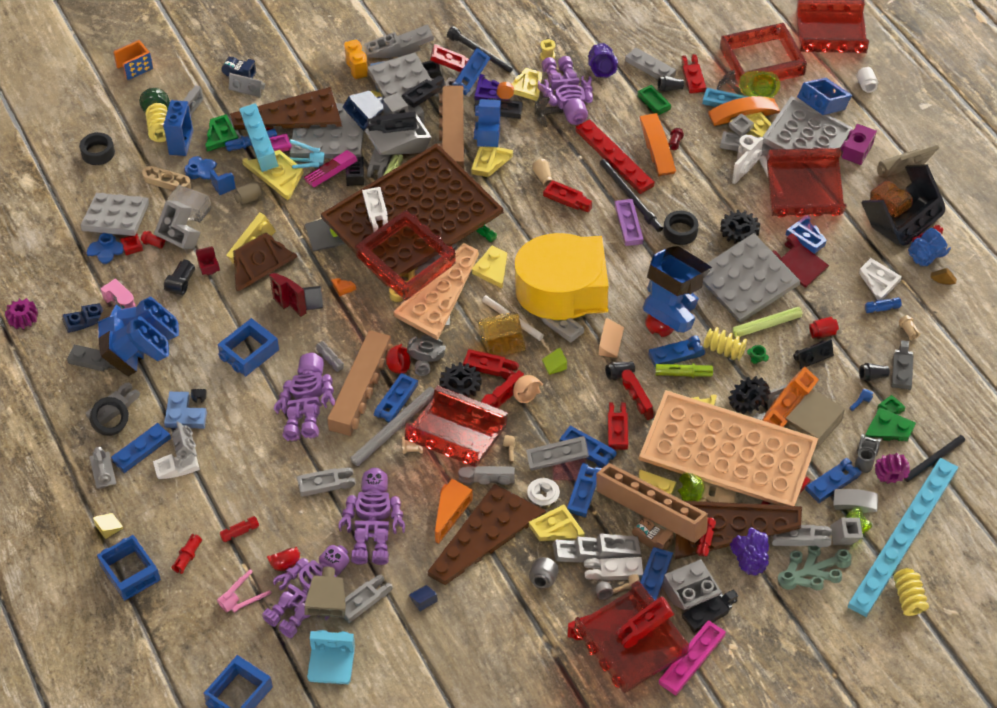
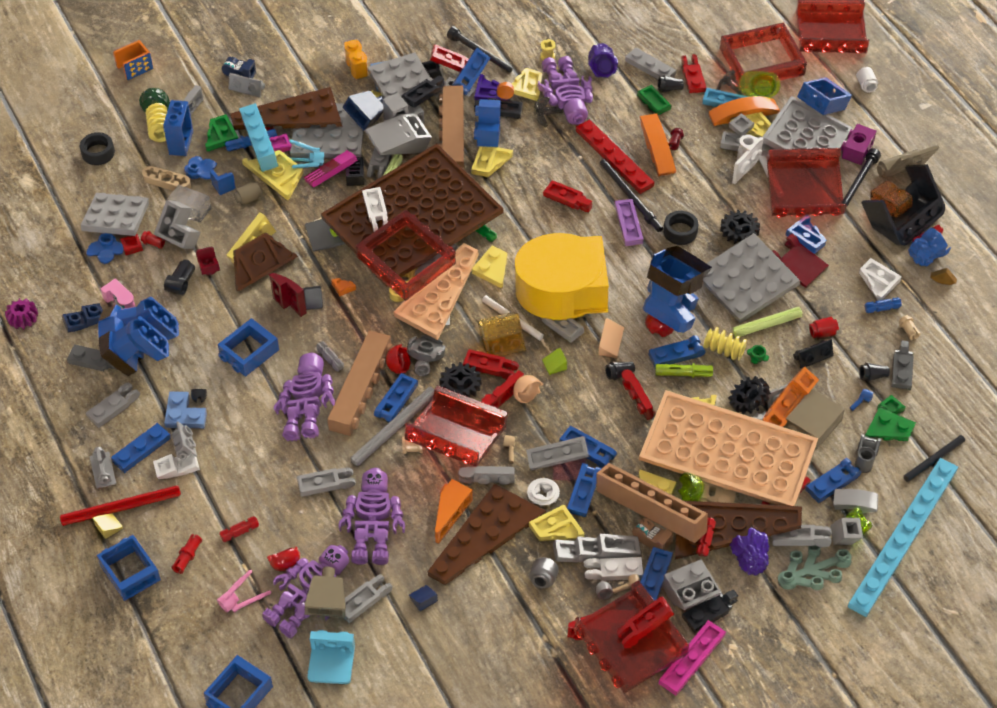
black tyre [89,397,129,436] -> none
light grey slope [364,24,434,58] -> none
black hinge [367,111,418,133] -> none
tan cone [532,159,552,186] -> none
red hinge [608,402,628,450] -> none
magenta gear [875,453,910,484] -> none
light yellow piece [893,568,929,616] -> none
none -> red axle [60,485,181,526]
none -> black piece [841,148,881,207]

